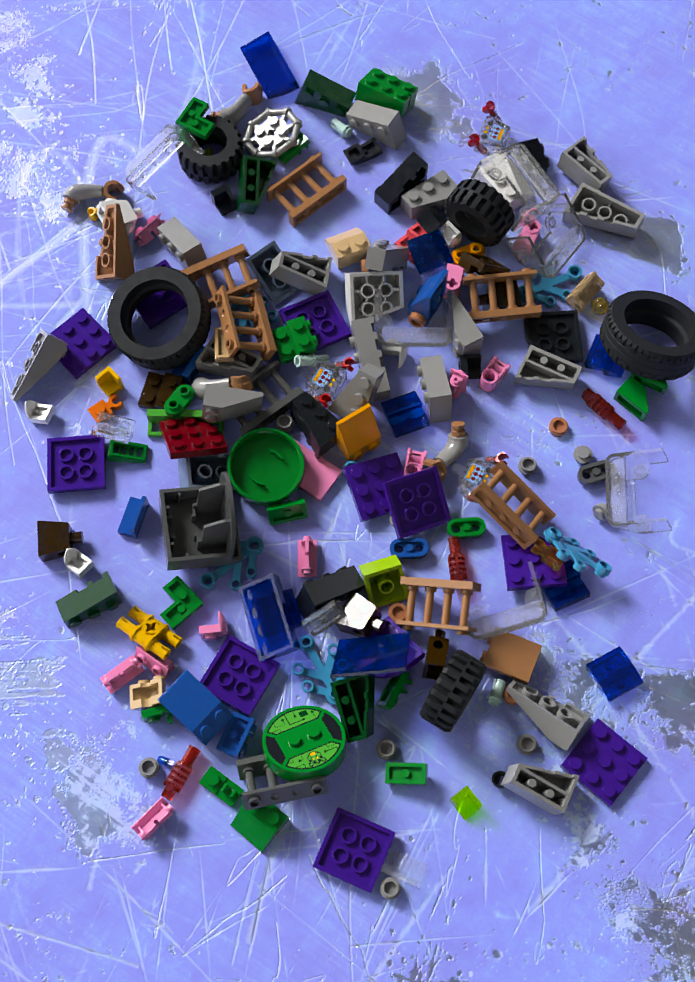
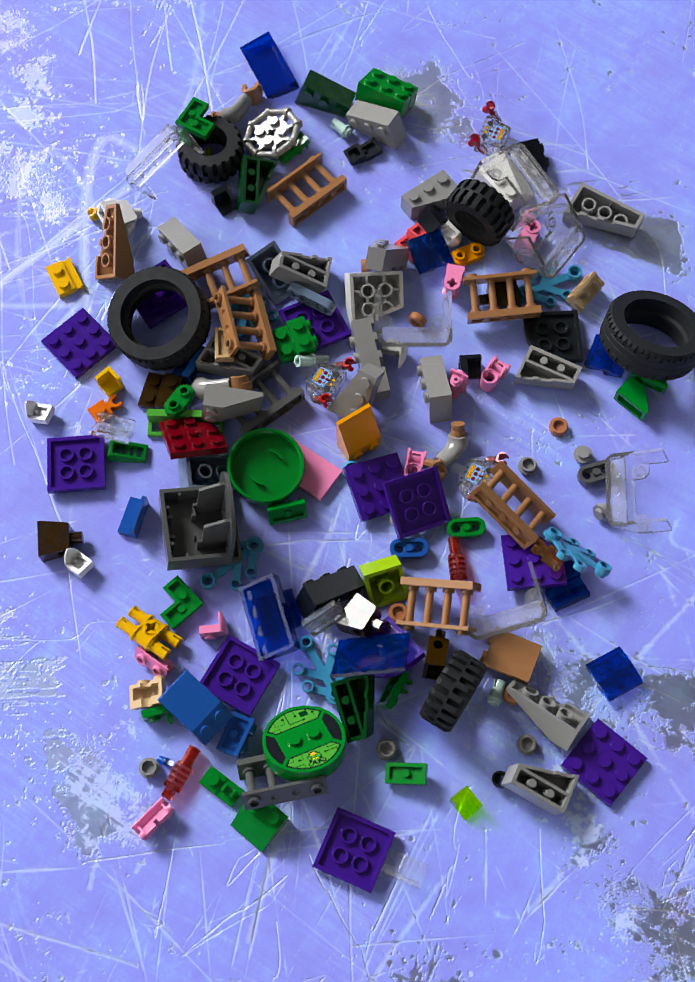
light grey wedge [10,329,68,401] -> none
dark green wedge [56,571,123,628] -> none
piece [61,180,125,213] -> none
bright pink hinge [100,655,145,694] -> none
bright pink hinge [132,213,166,247] -> none
light grey plate [275,414,294,433] -> none
black wedge [290,391,339,460] -> none
bright pink hinge [298,536,317,577] -> none
tan slope [325,228,370,269] -> none
black wedge [374,151,428,215] -> none
light grey plate [380,877,401,900] -> none
clear blue slope [381,391,430,438] -> none
blue slope [407,269,449,325] -> none
light grey slope [449,294,484,359] -> none
dark brown plate [458,251,511,275] -> none
light grey wedge [557,136,612,192] -> none
clear red hinge [581,388,627,430] -> none
clear yellow plate [591,297,609,315] -> none
none -> yellow plate [45,257,84,299]
none -> sand blue beam [286,282,337,316]

